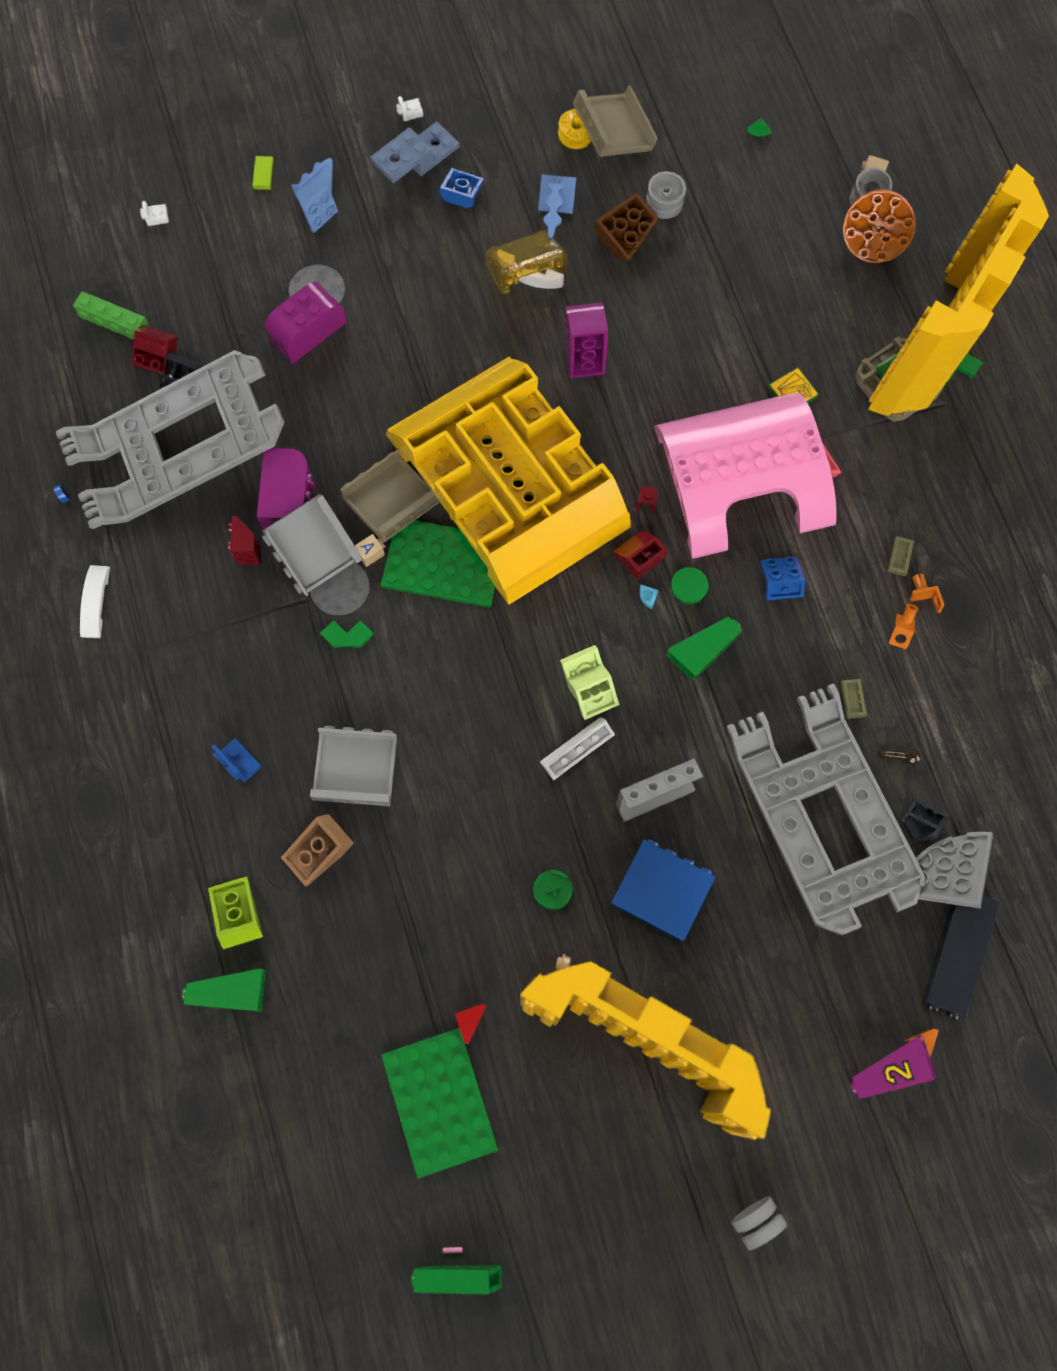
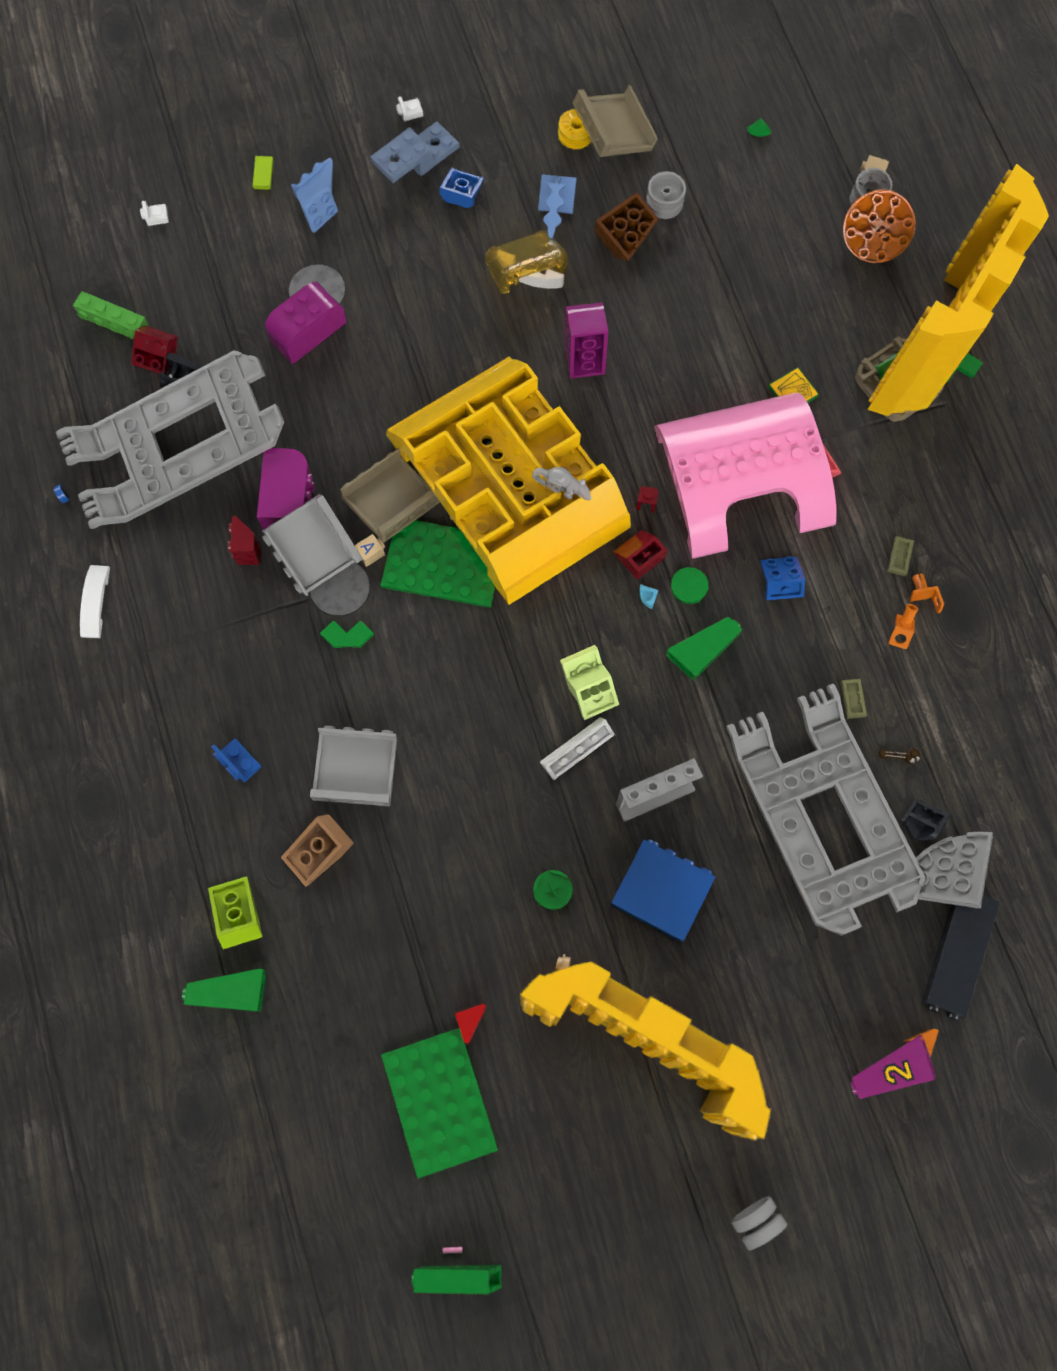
none -> light grey animal [532,467,592,500]

